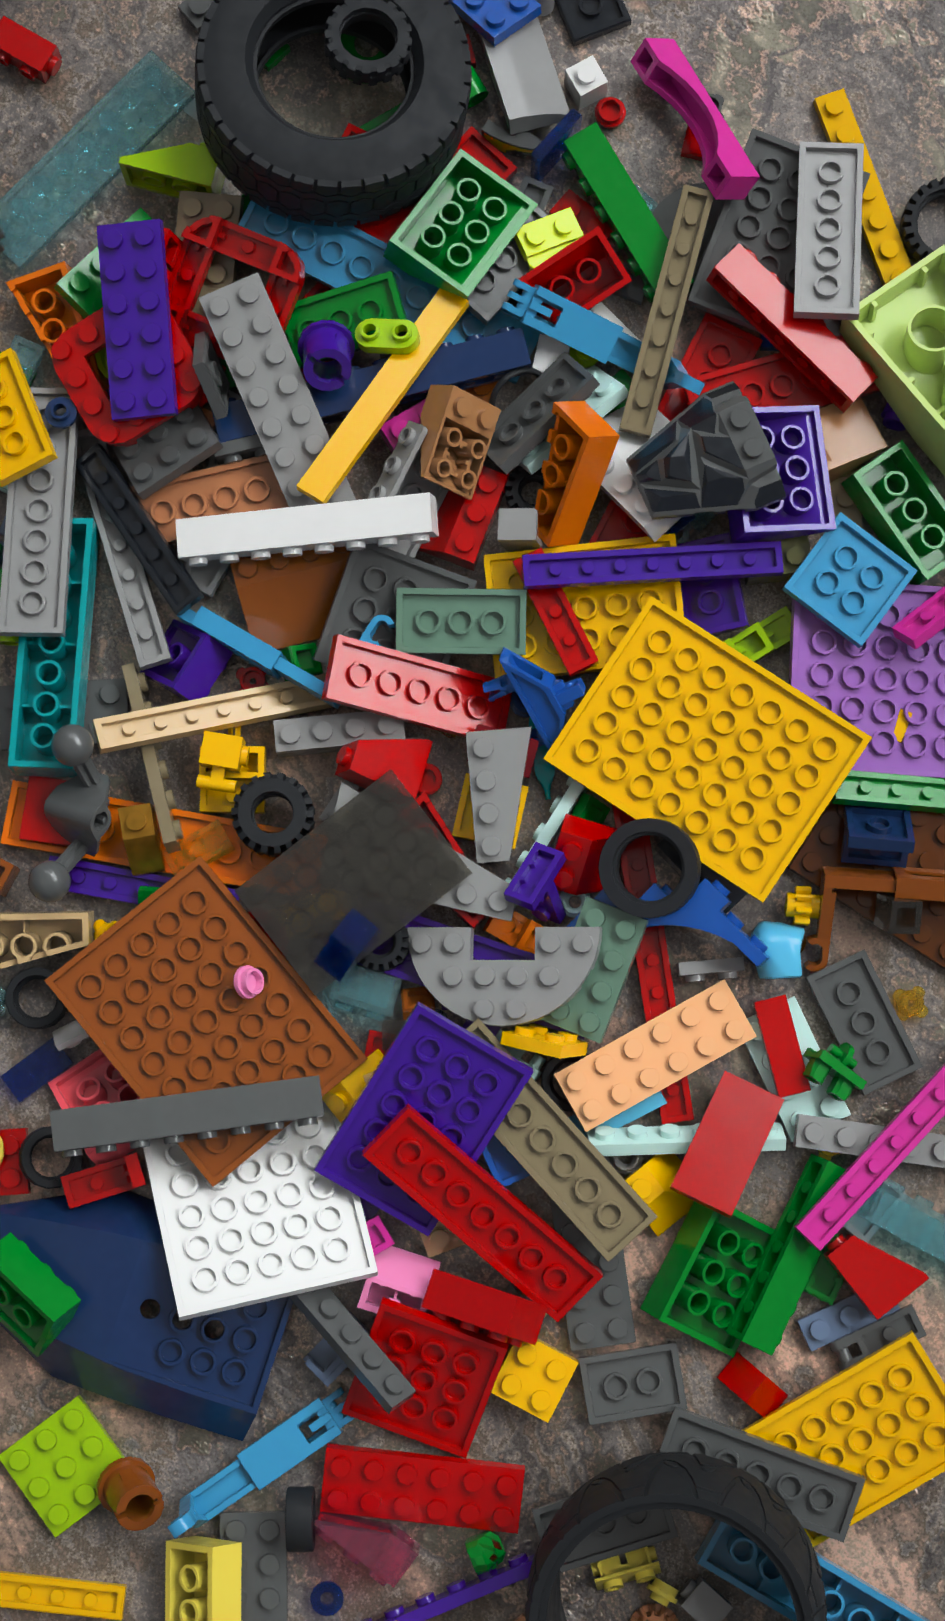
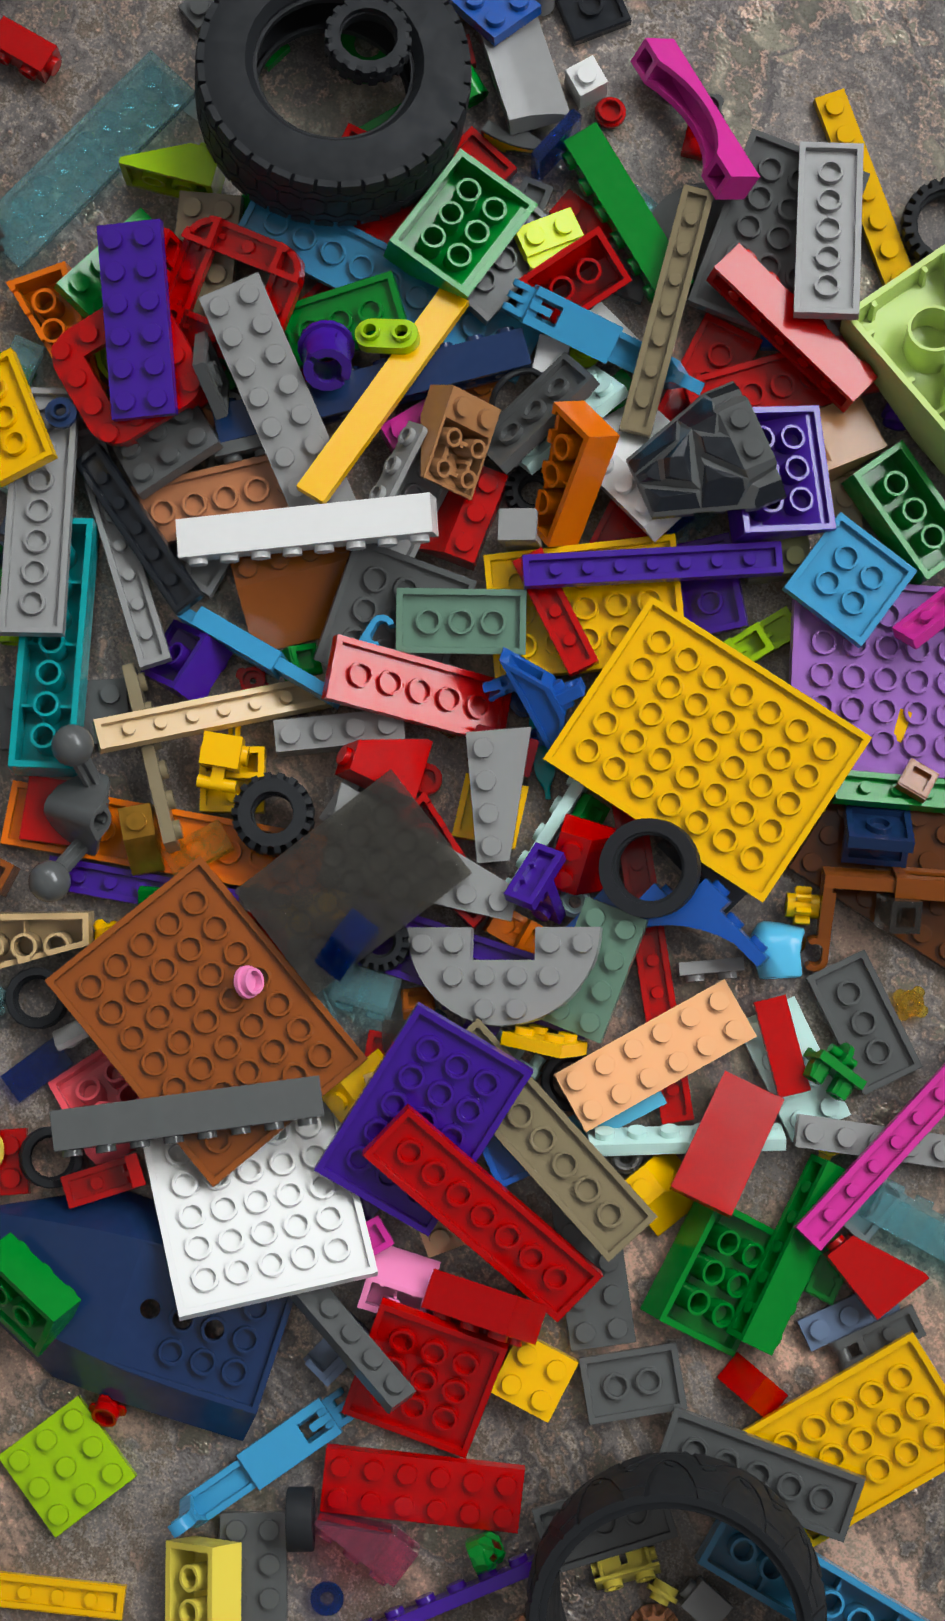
dark orange piece [96,1457,164,1531] -> none
none -> red plate [89,1394,127,1427]
none -> tile [894,758,939,804]

